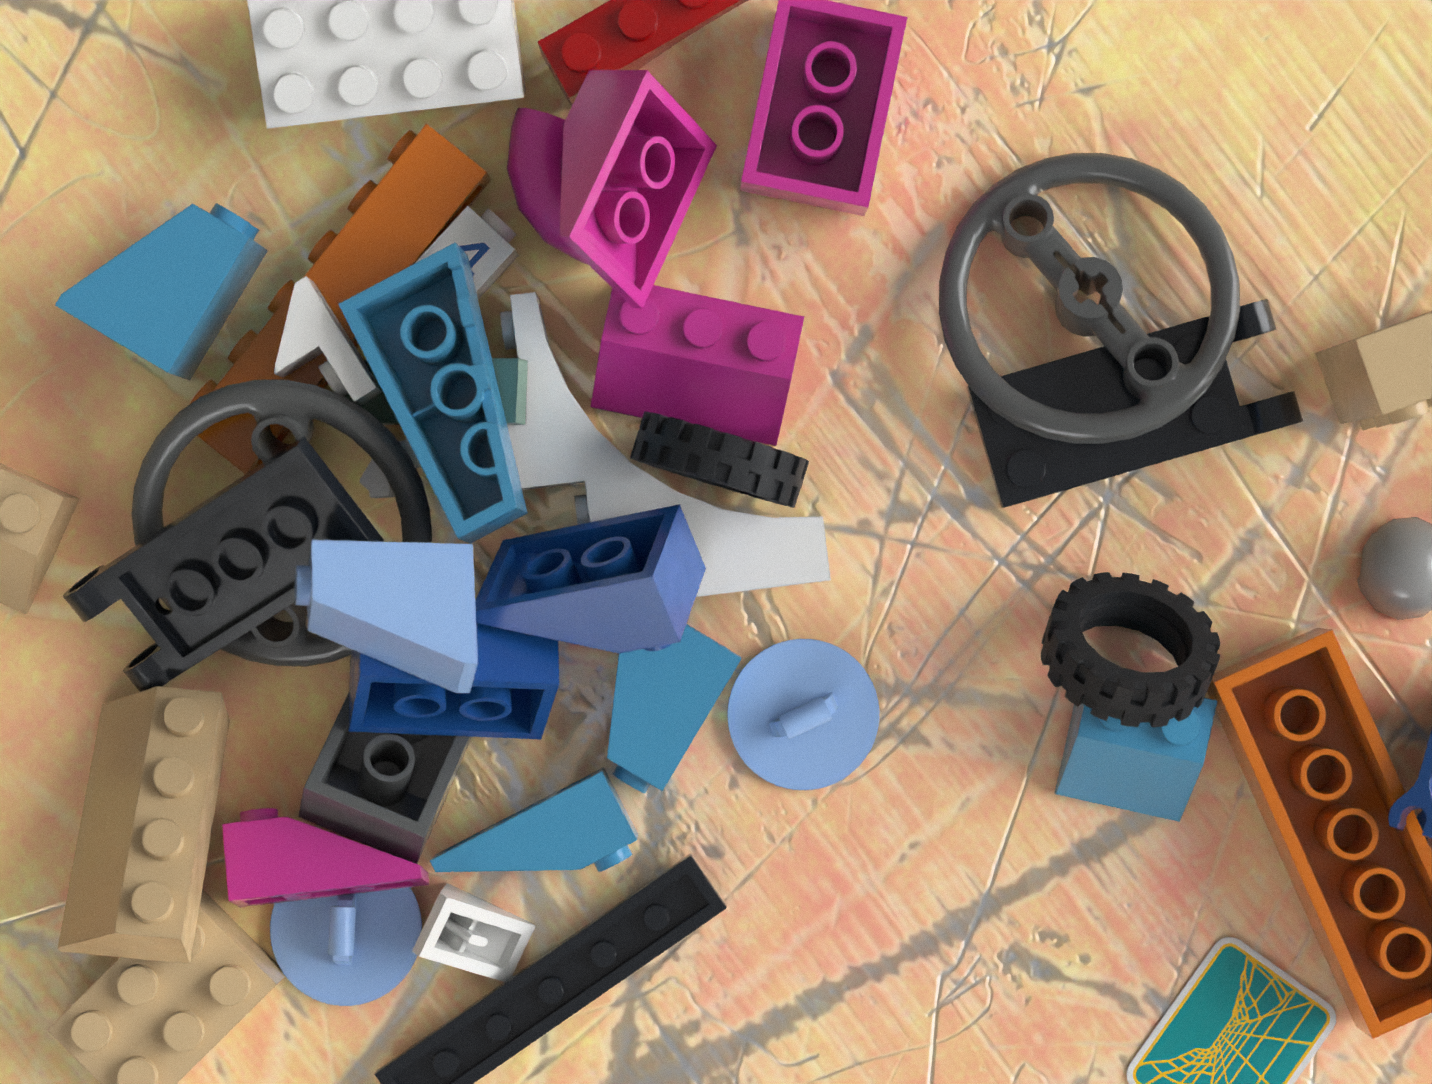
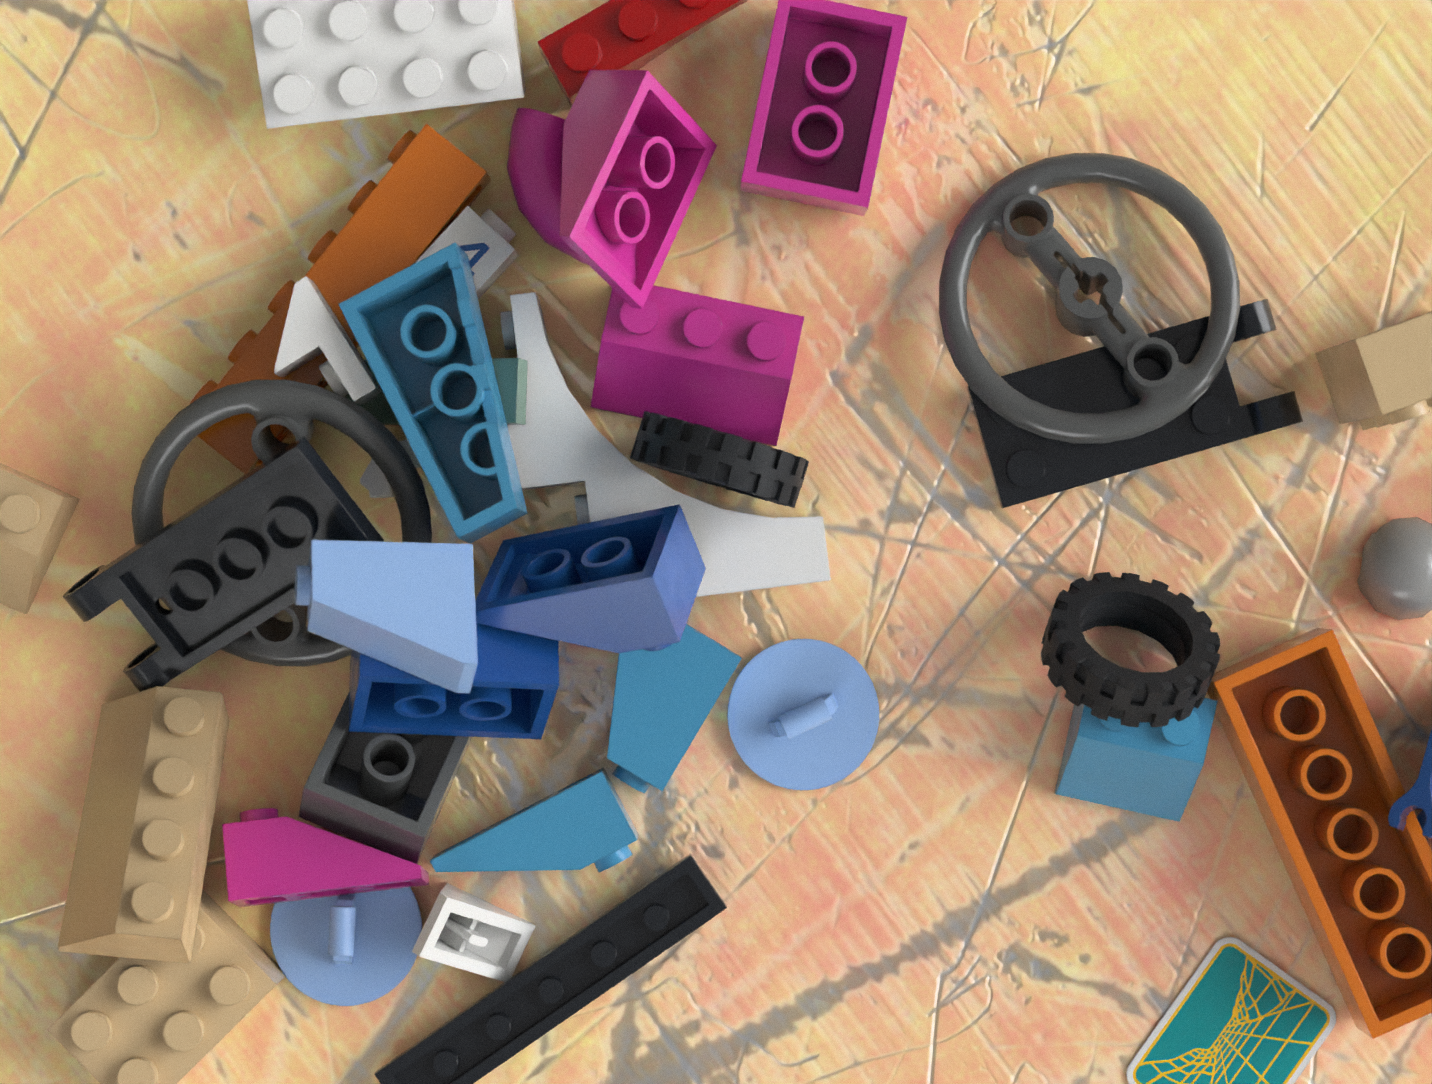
dark azure slope [55,203,268,380] -> none

